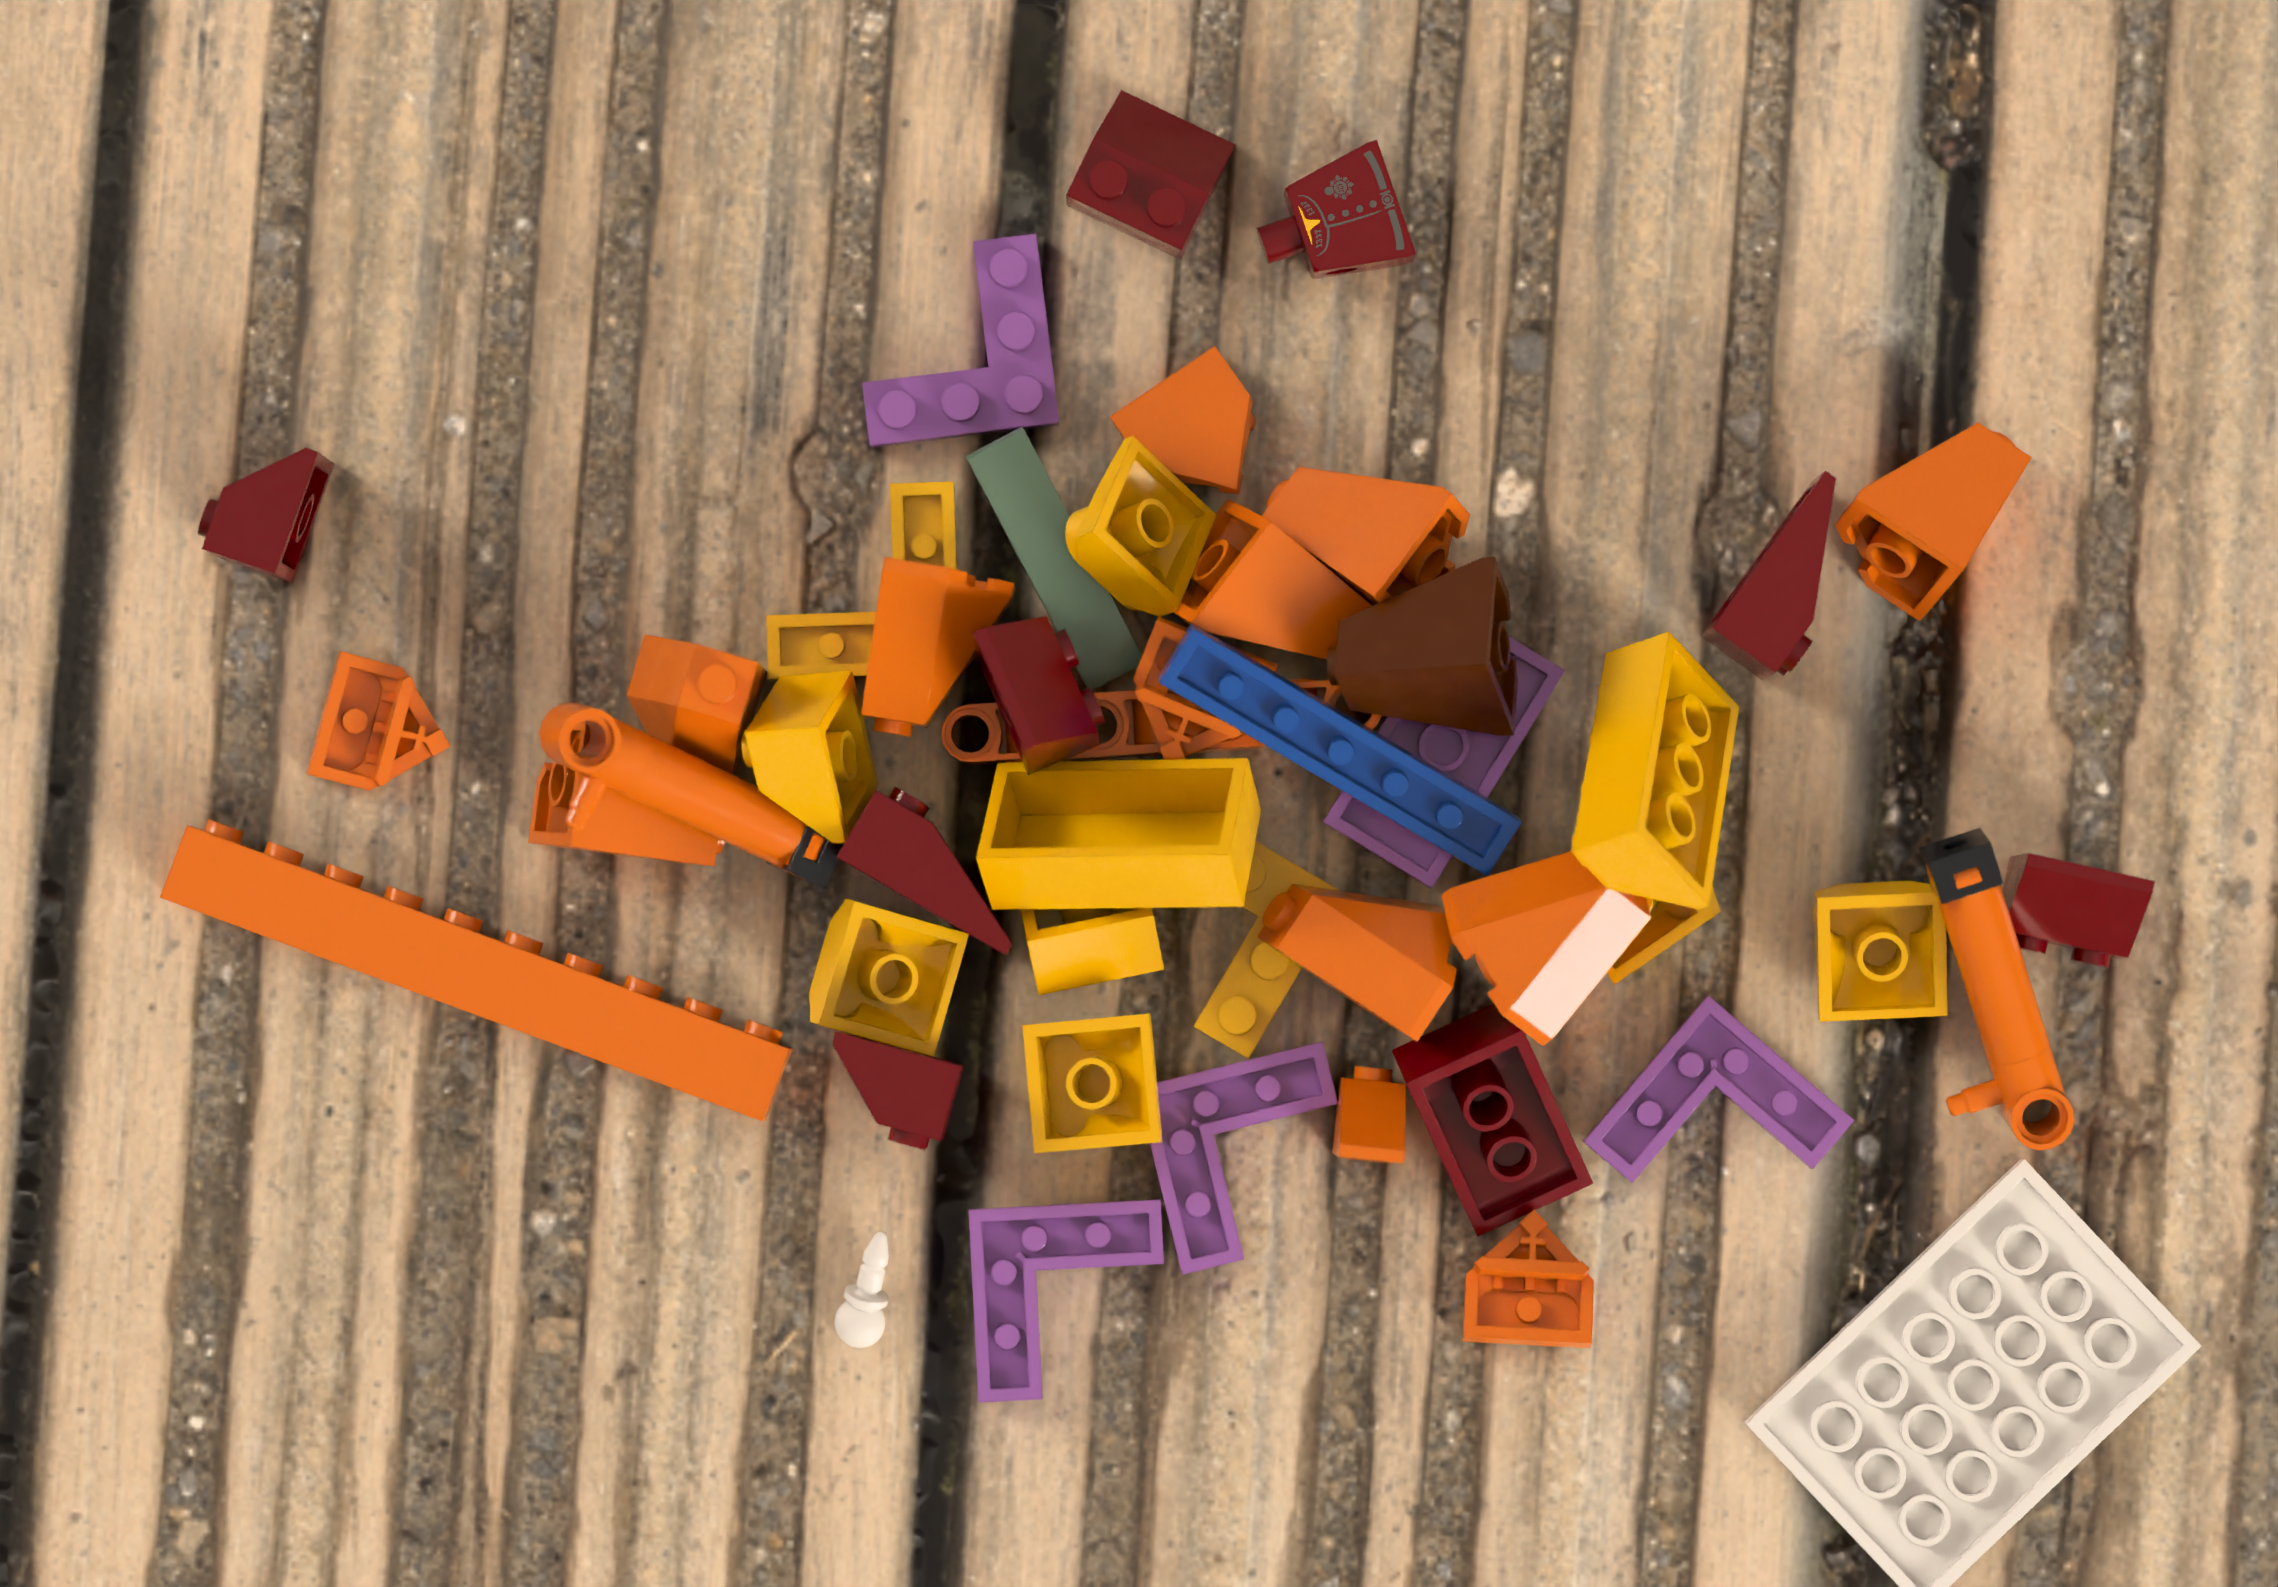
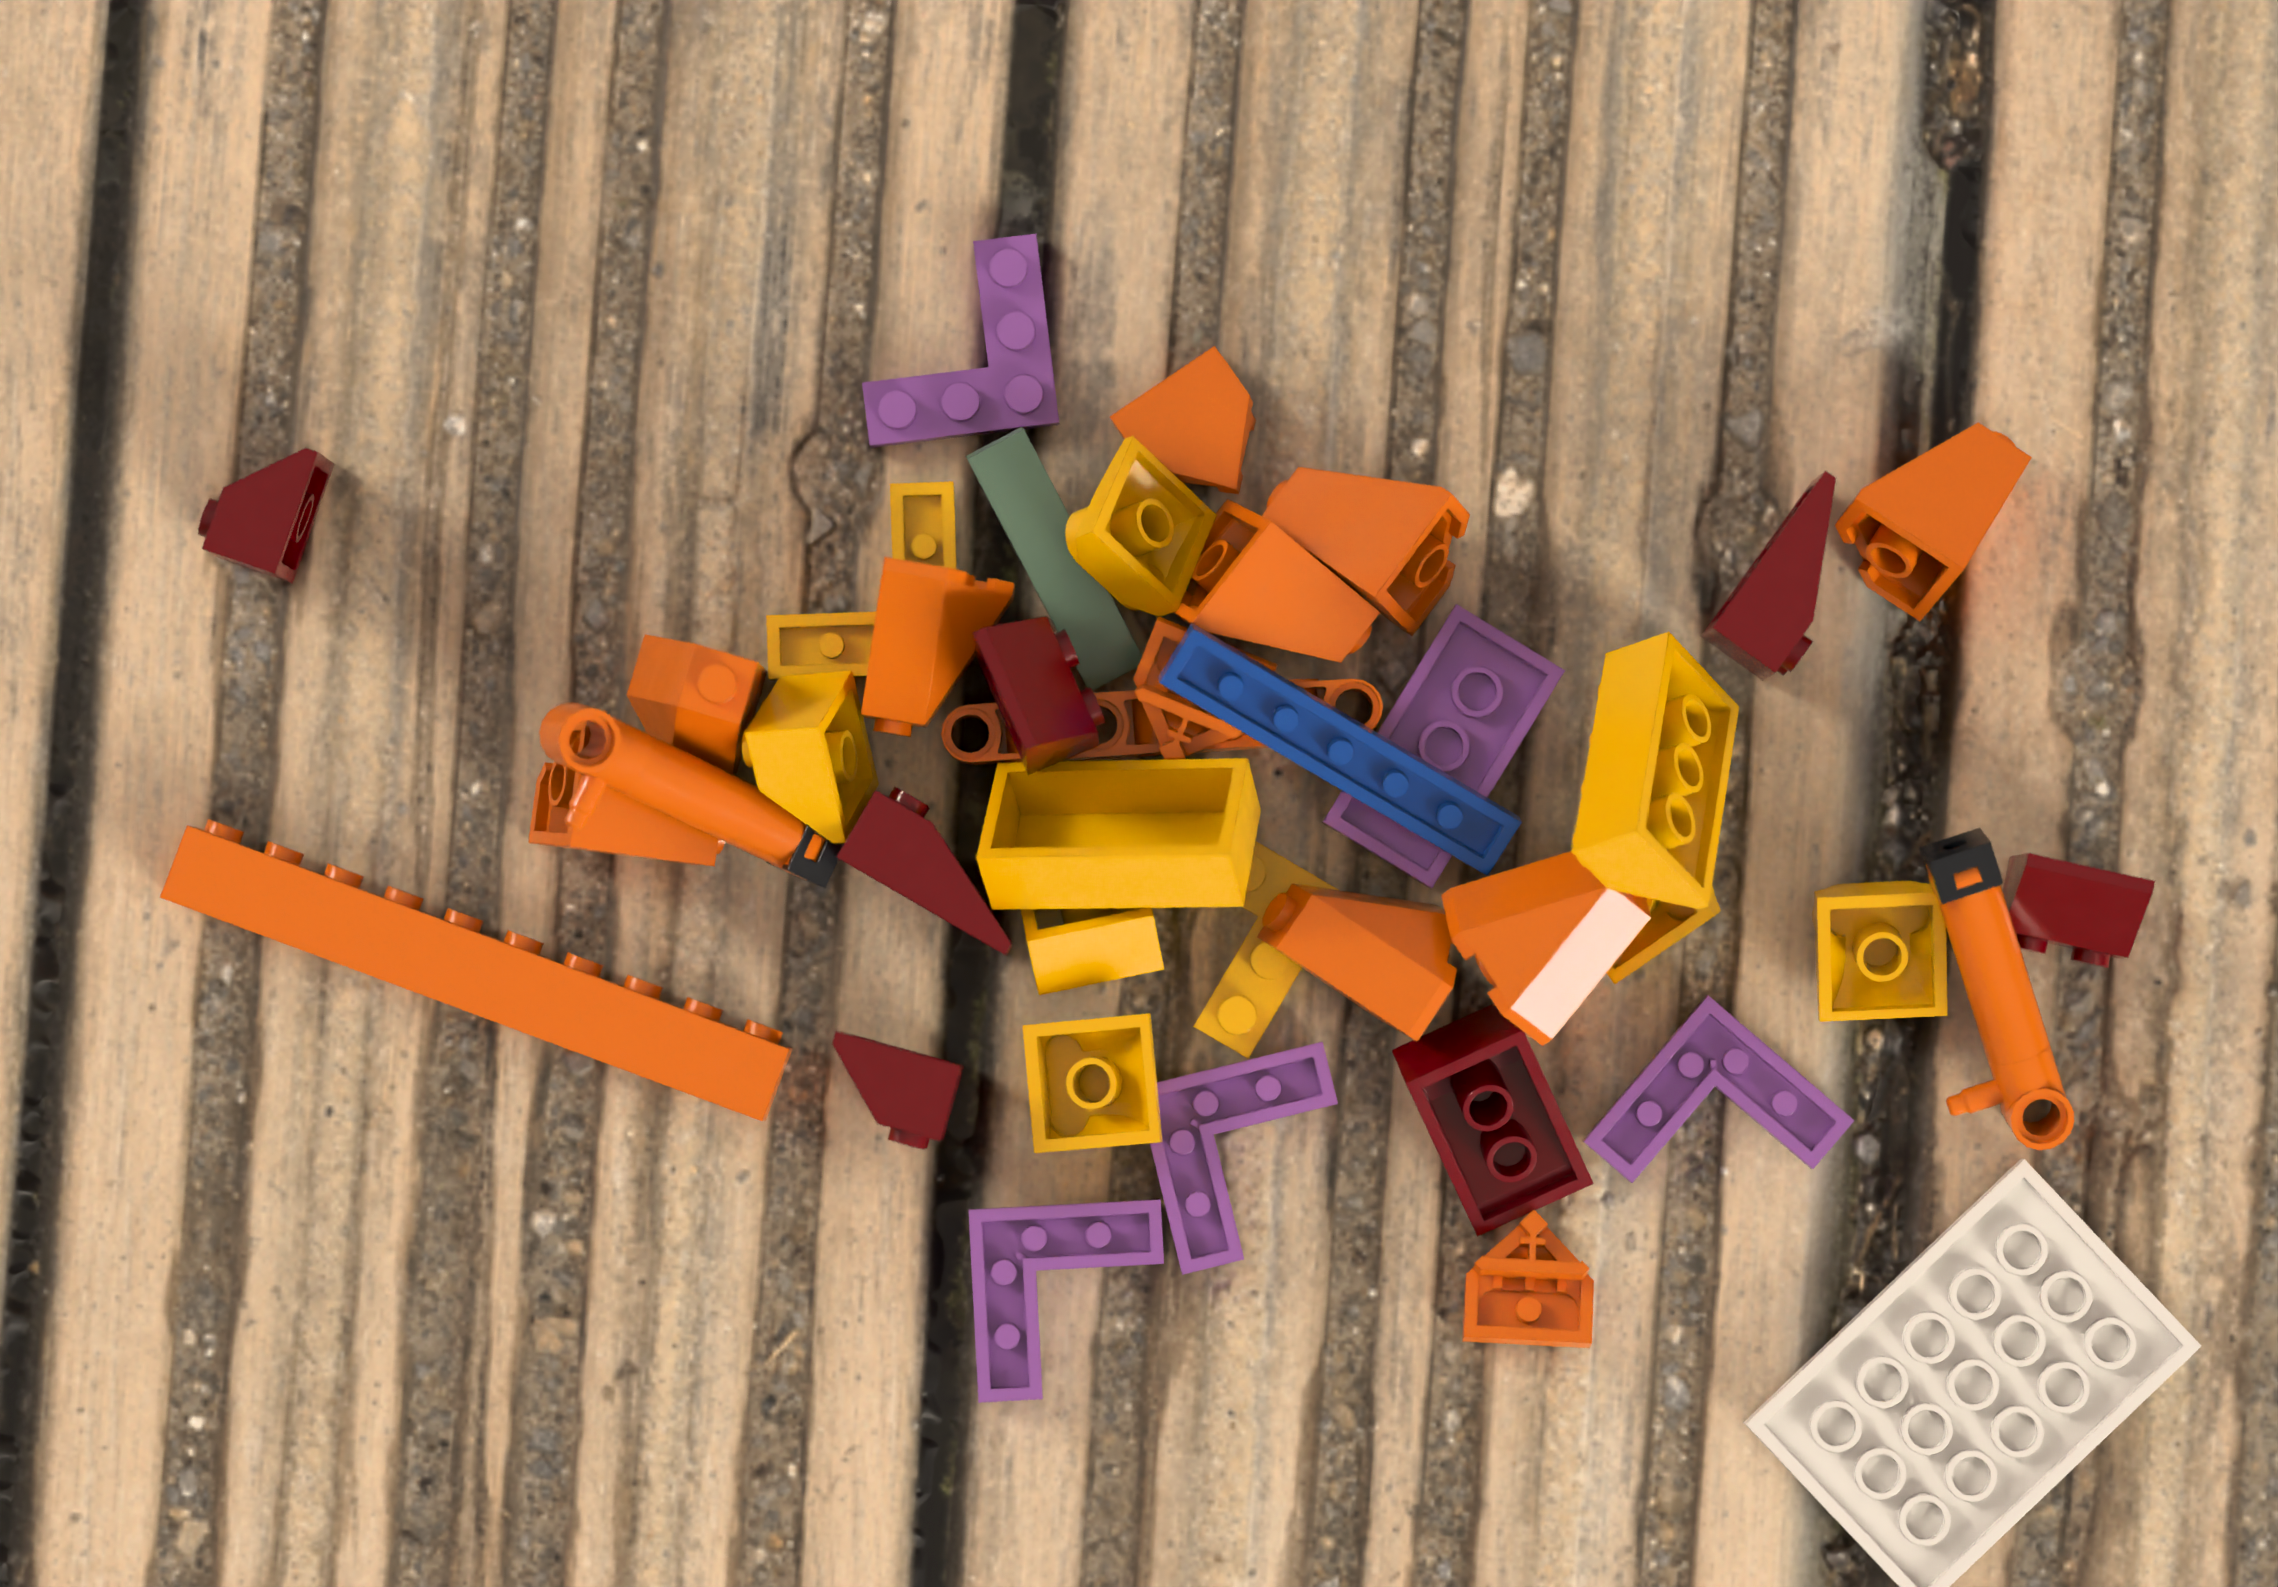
orange slope [305,651,451,791] -> none
yellow slope [809,899,969,1057] -> none
white bar [834,1231,889,1348] -> none
dark red slope [1066,90,1236,260] -> none
dark red torso [1256,140,1416,279] -> none
reddish brown slope [1327,557,1518,736] -> none
orange slope [1332,1066,1406,1164] -> none

